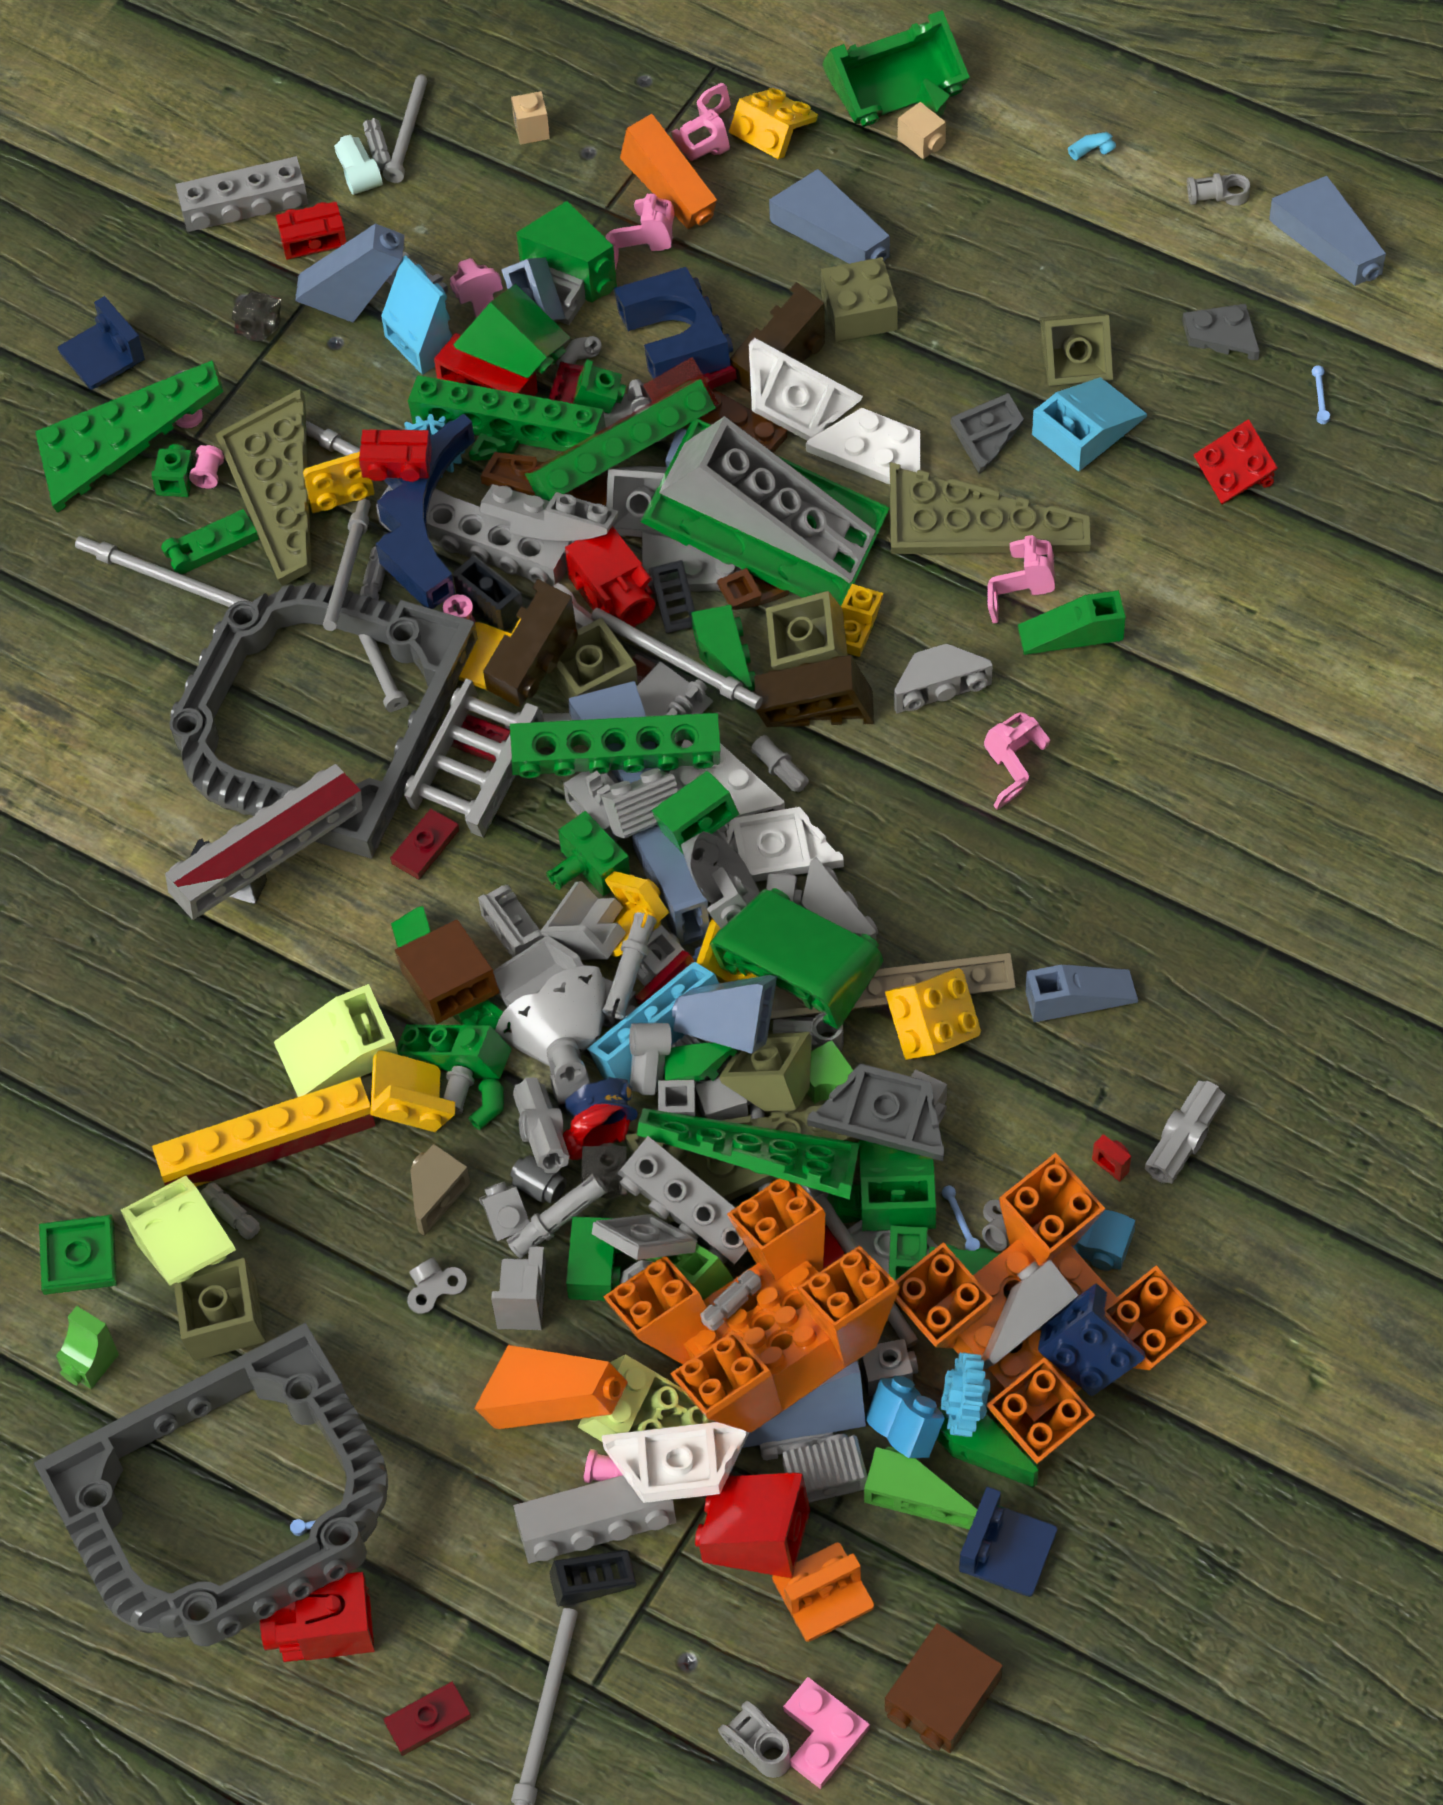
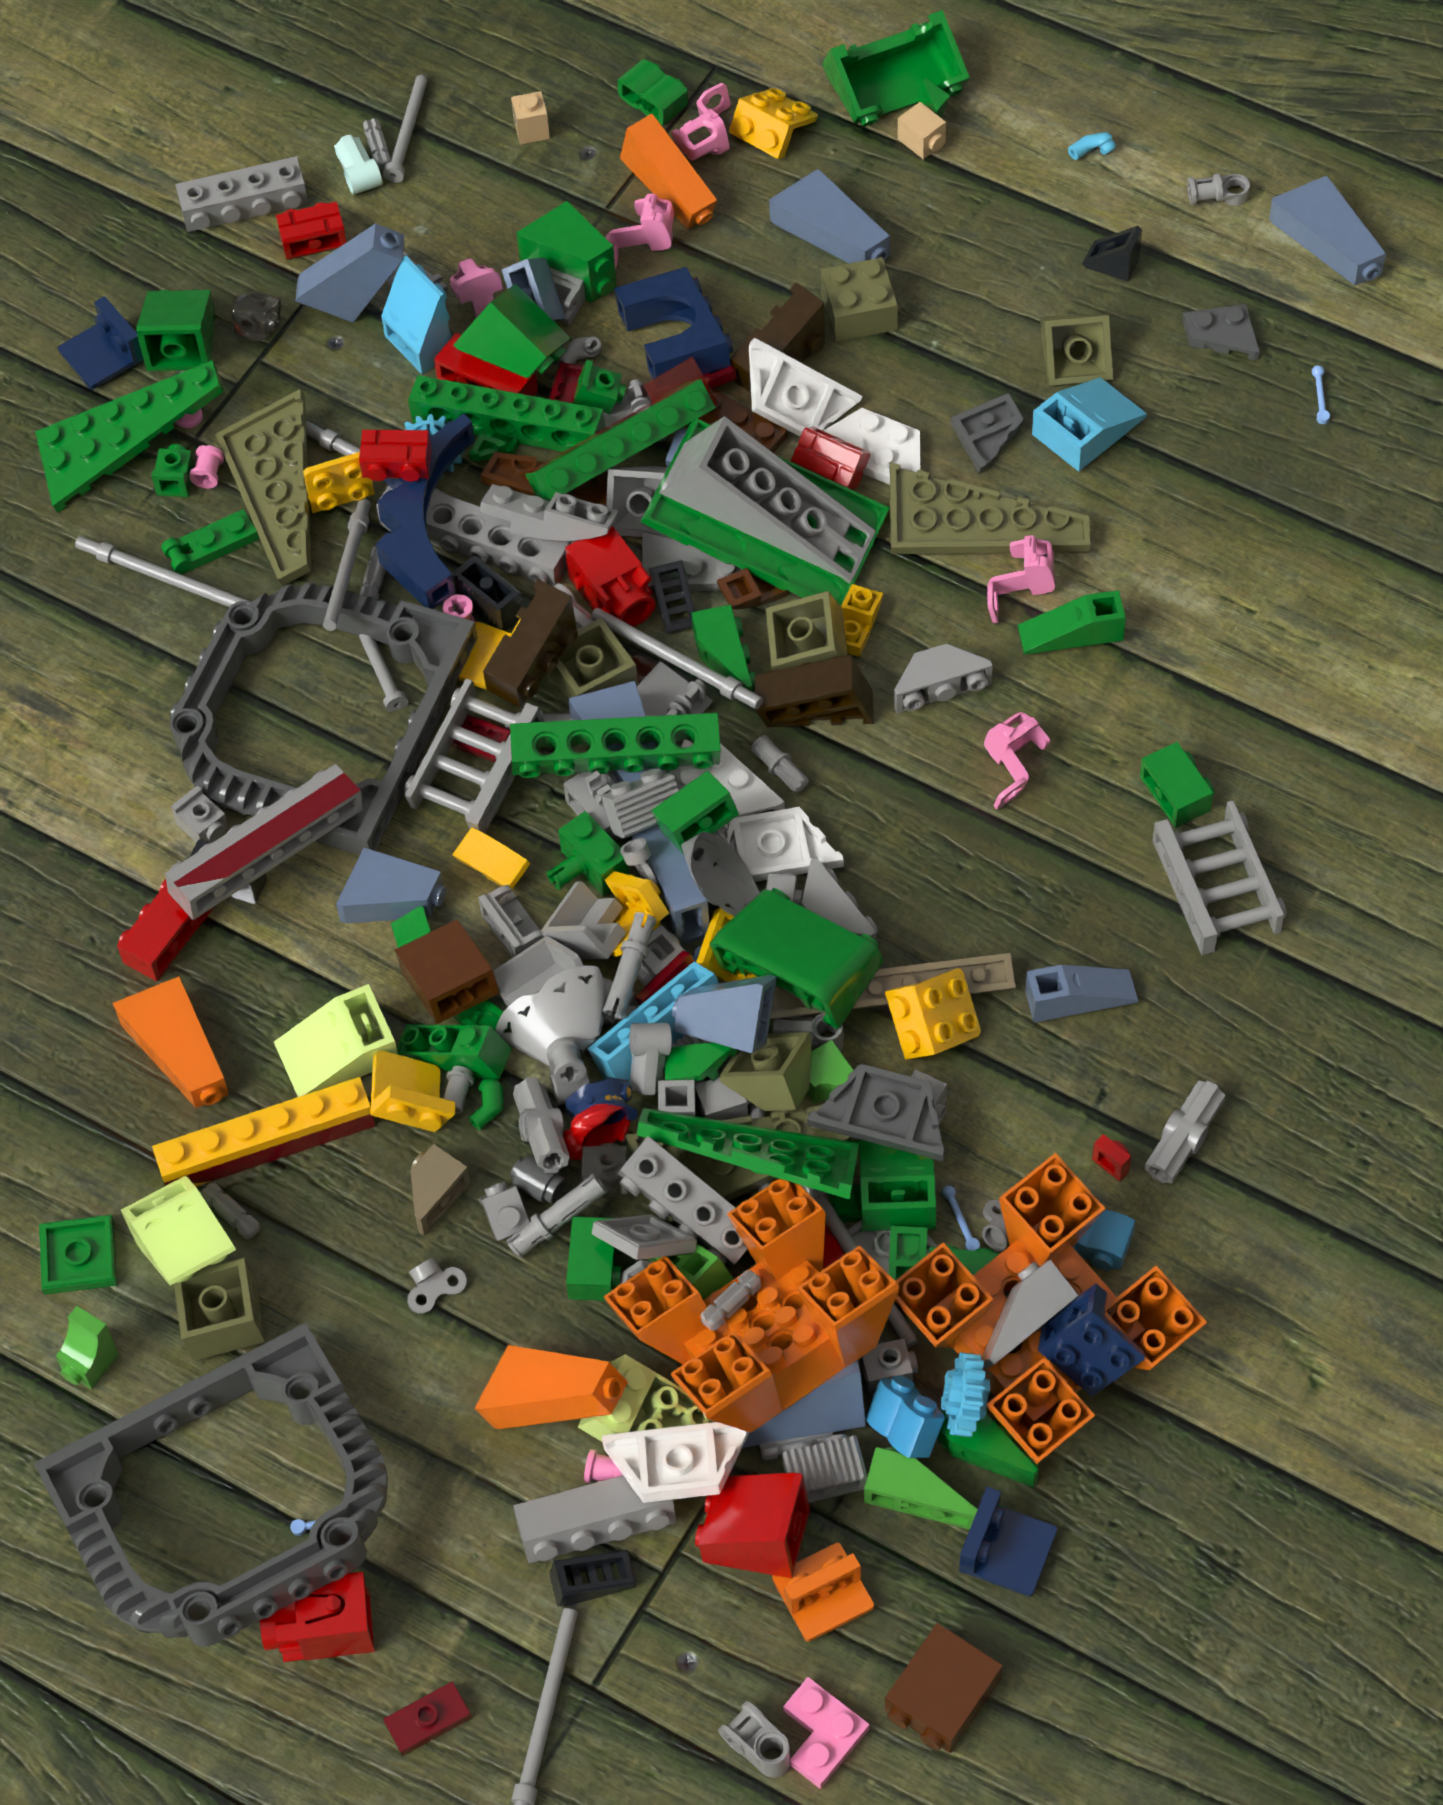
dark red plate [390,808,459,880] -> none
light grey panel [491,1247,546,1330] -> none
light grey bracket [707,867,748,928] -> none
red hinge [1193,419,1278,505] -> none
none -> orange slope [113,976,229,1108]
none -> red brick [117,879,215,982]
none -> green slope [136,289,215,371]
none -> light grey brick [171,786,229,843]
none -> sand blue slope [336,848,446,924]
none -> yellow slope [452,827,531,889]
none -> green brick [618,59,688,125]
none -> light grey piece [620,838,658,887]
none -> red brick [791,427,871,489]
none -> black slope [1082,226,1142,282]
none -> green brick [1140,741,1215,828]
none -> light grey fence [1152,801,1287,955]

